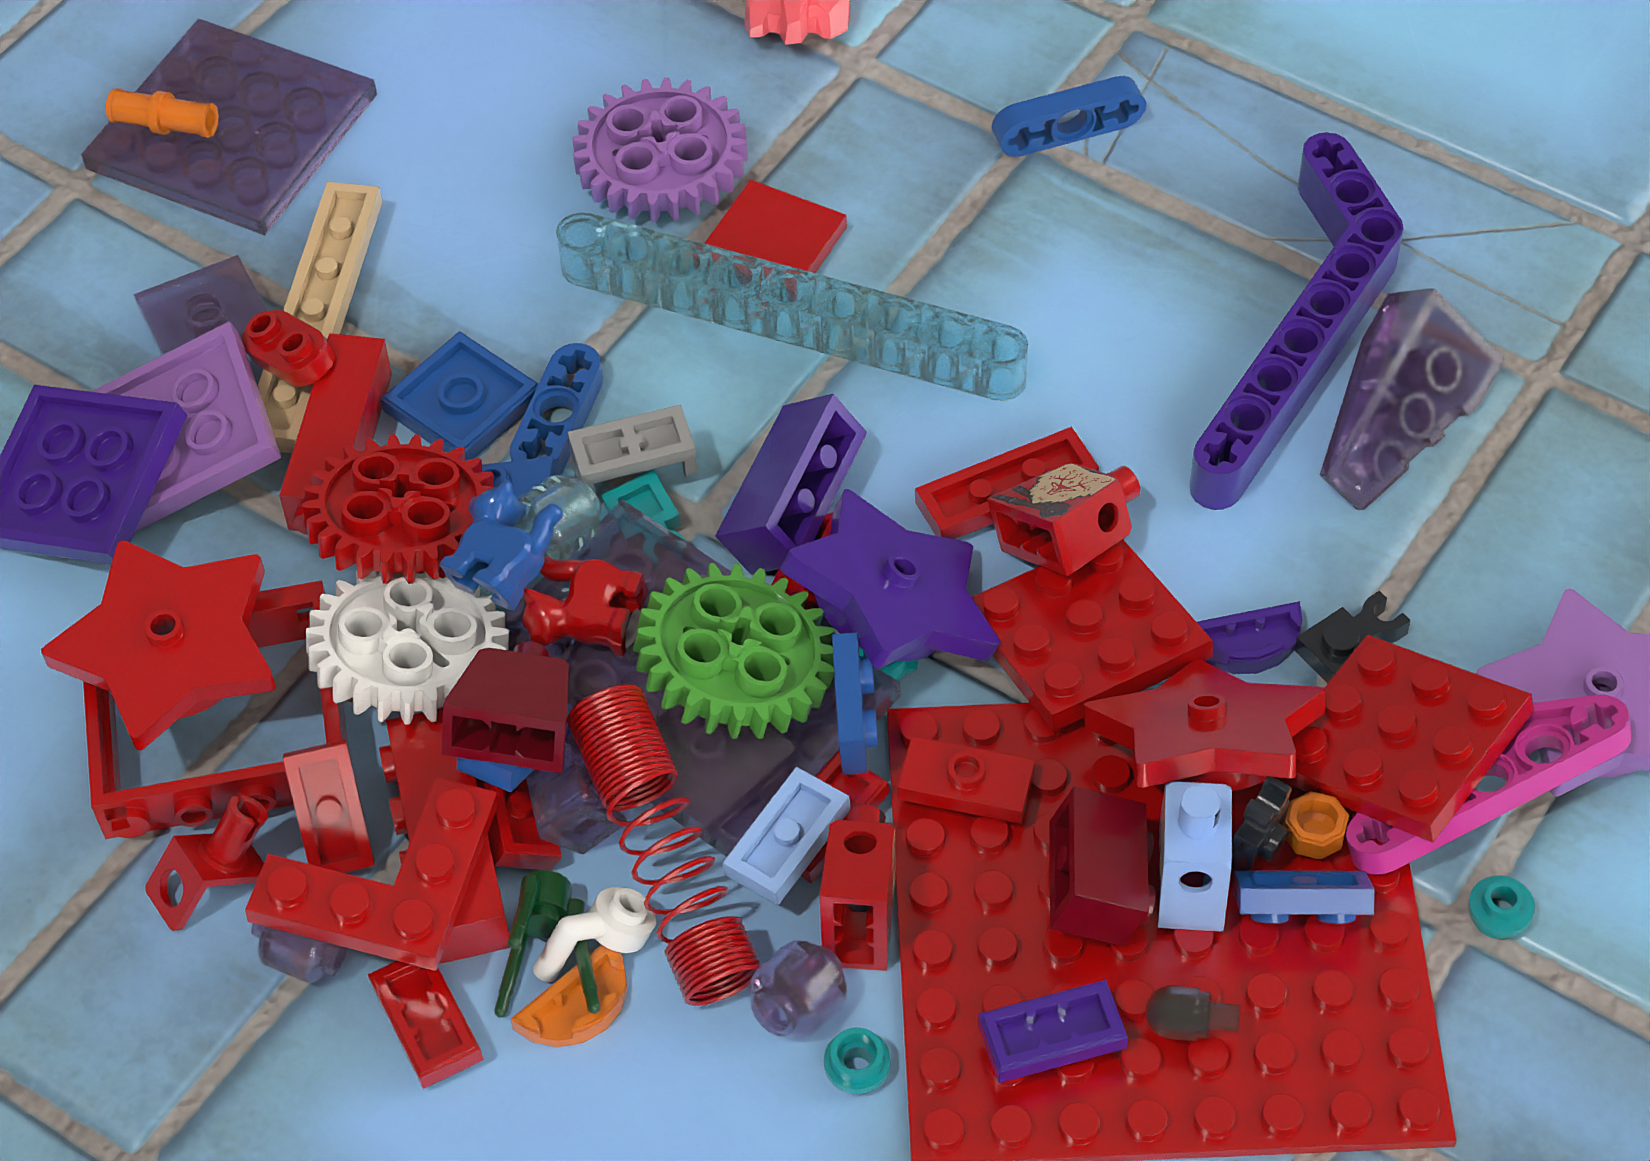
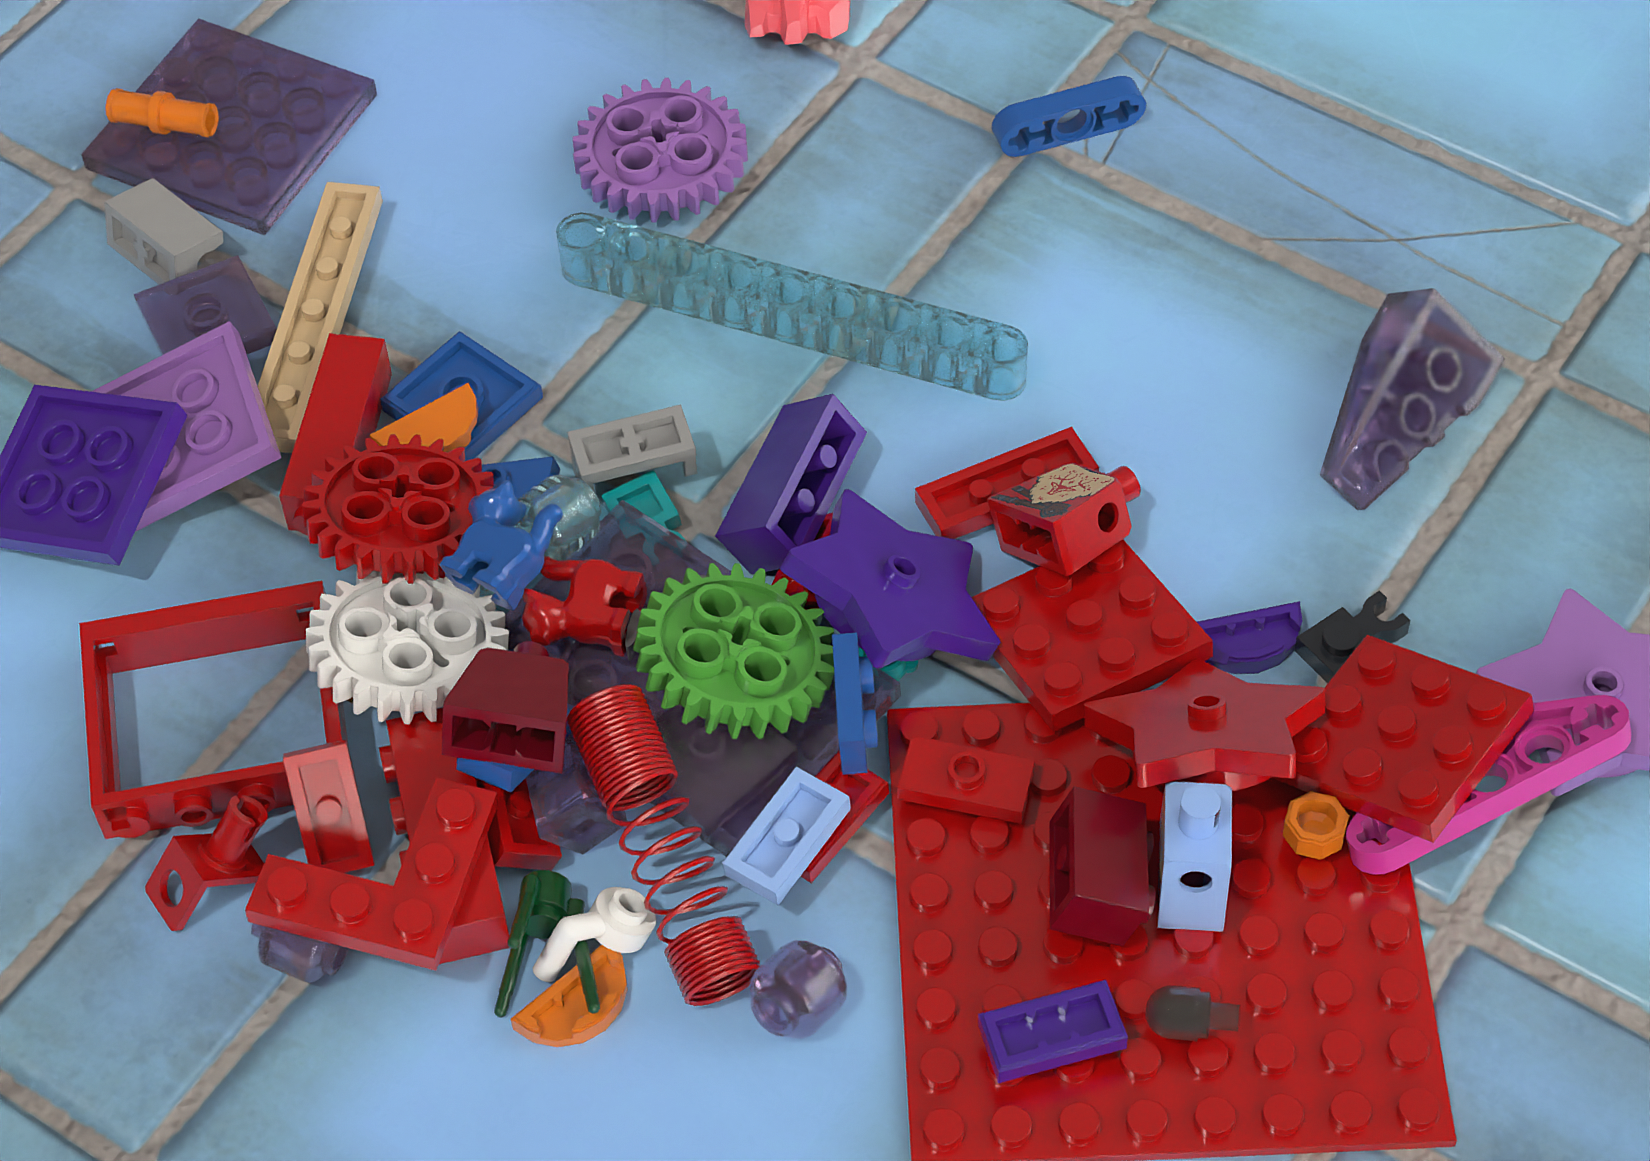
red plate [41,540,276,750] -> none
red plate [241,310,335,387] -> none
red plate [367,961,483,1089] -> none
blue beam [510,343,603,478] -> none
red tile [698,179,847,302] -> none
red torso [820,805,896,971] -> none
teal plate [824,1027,891,1094] -> none
dark purple beam [1189,132,1404,510] -> none
black plate [1231,776,1292,871] -> none
plate [1234,871,1374,923] -> none
teal plate [1468,875,1535,939] -> none
none -> light grey hinge [104,178,223,298]
none -> orange tile [369,383,478,453]

